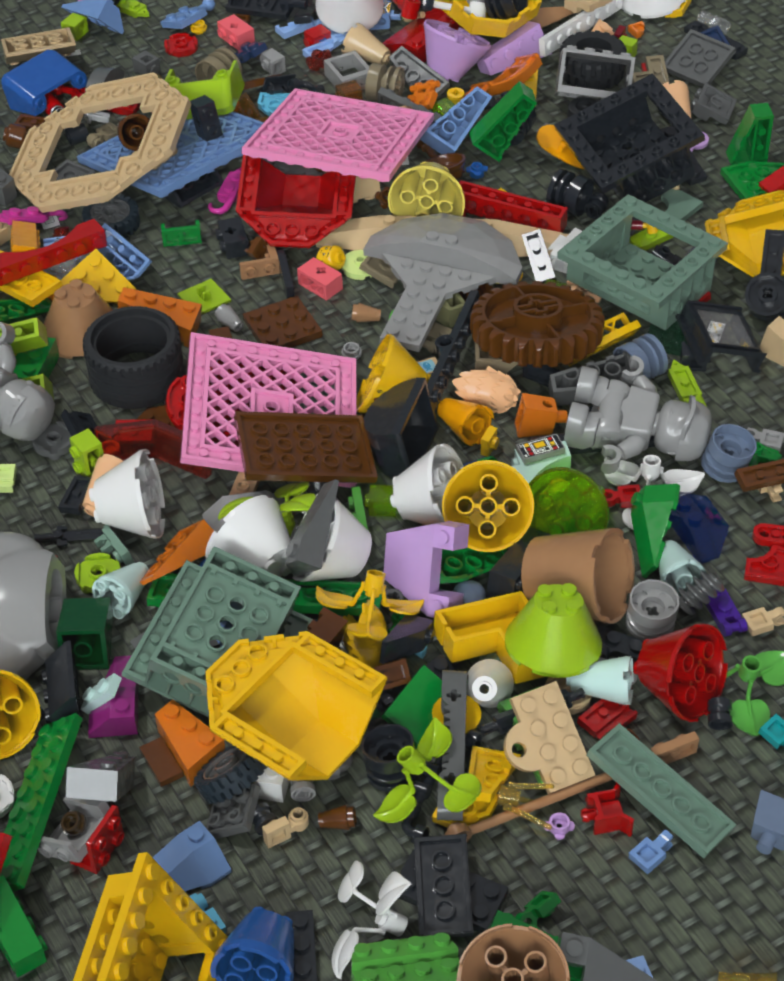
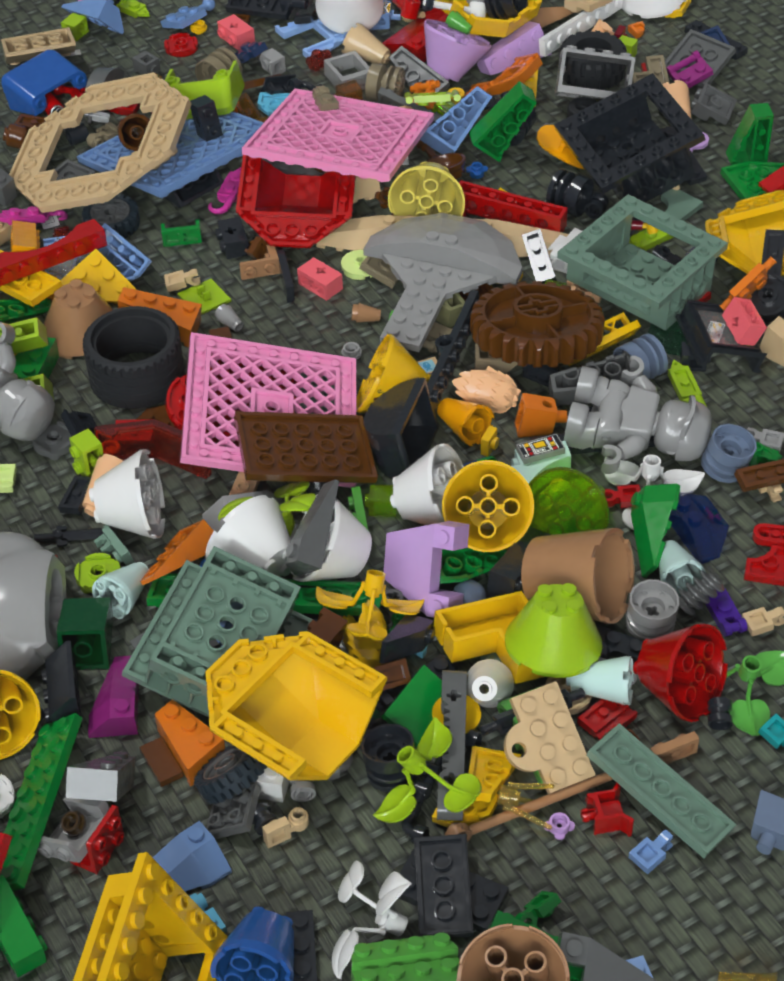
light aqua plate [80,673,122,714] -> none
reddish brown plate [242,296,323,348] -> none
red brick [303,24,331,47] -> none
yellow head [316,245,346,271] -> none
reddish brown cone [318,804,357,830] -> none
clear plate [696,10,731,33] -> none
none -> tan plate [164,269,201,292]
none -> dark tan plate [312,85,339,111]
none -> lime plate [404,89,461,106]
none -> bright green cone [445,11,473,35]
none -> magenta plate [666,50,713,88]
none -> orange plate [719,256,777,311]
none -> coral brick [722,297,767,346]

